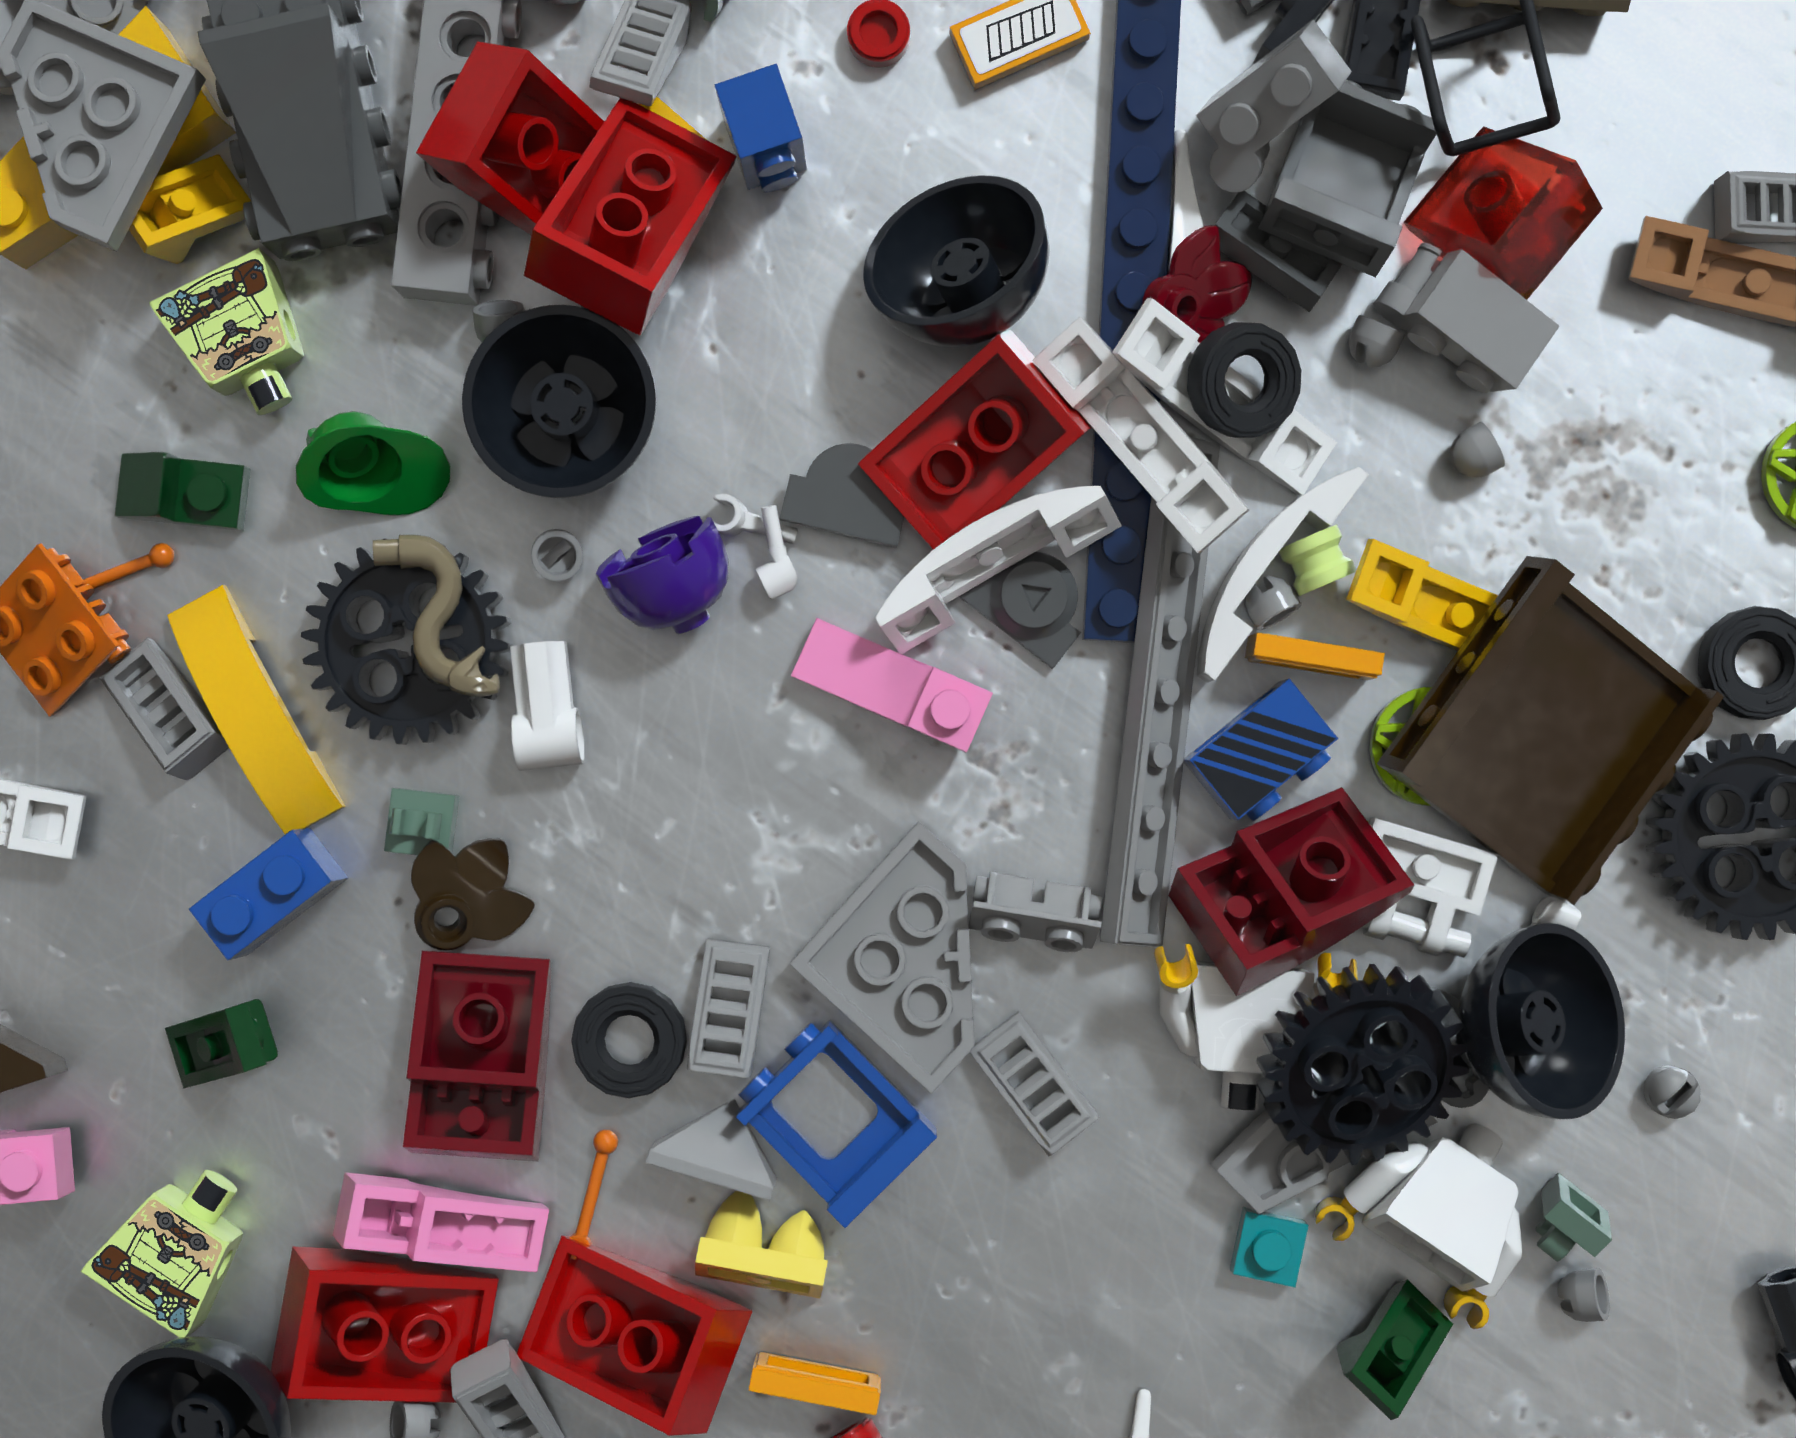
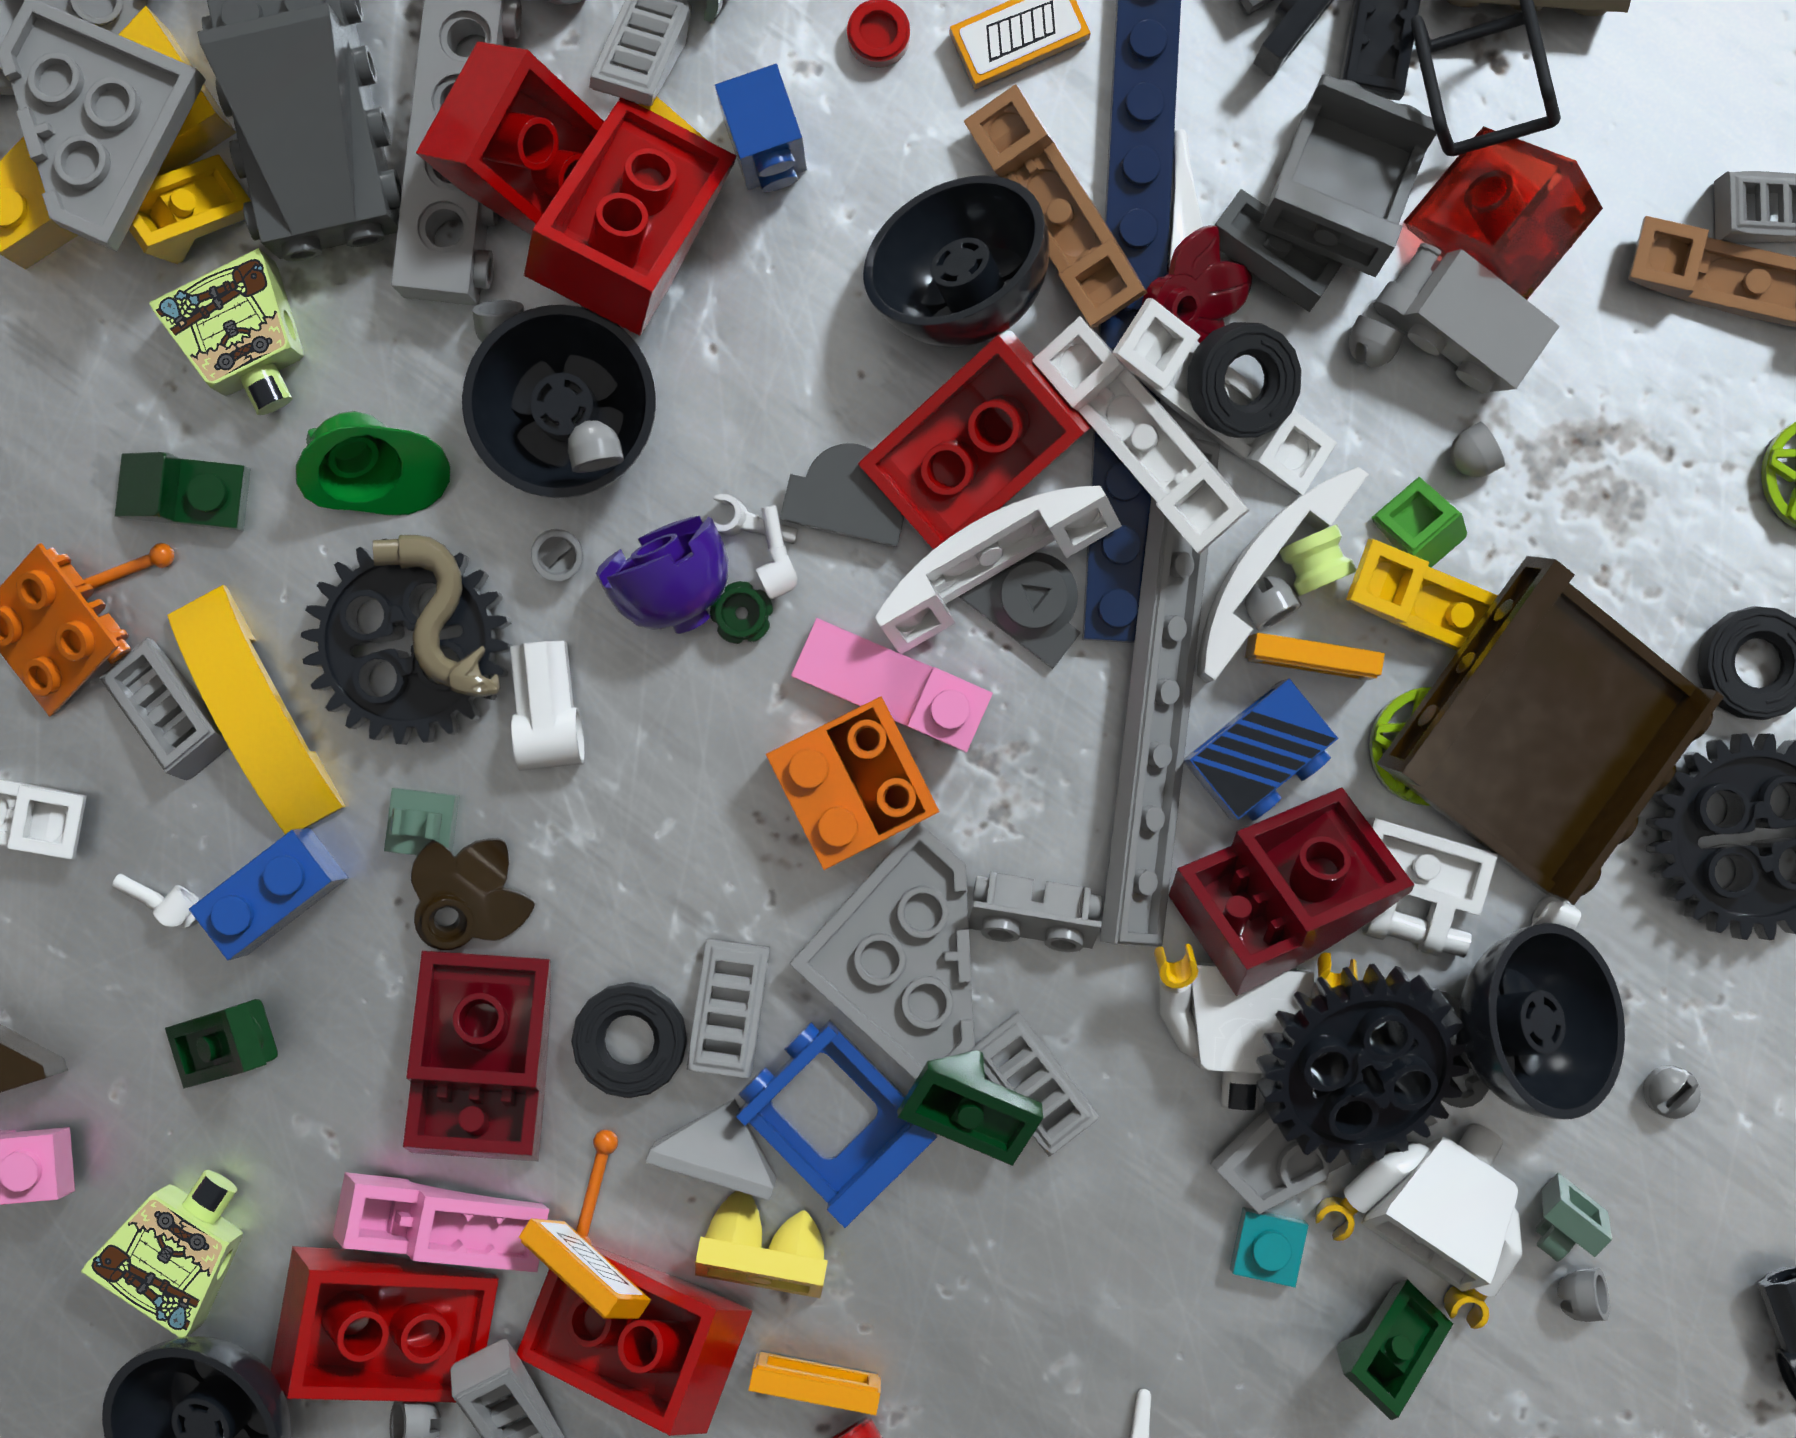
light grey hinge [1196,19,1352,192] -> none
none -> white hand [112,874,200,928]
none -> light orange tile [519,1218,651,1319]
none -> light grey hinge [568,421,624,473]
none -> dark green plate [710,581,773,644]
none -> orange slope [766,696,940,870]
none -> dark green slope [897,1050,1044,1166]
none -> medium nougat slope [964,84,1147,329]
none -> bright green slope [1372,477,1467,568]

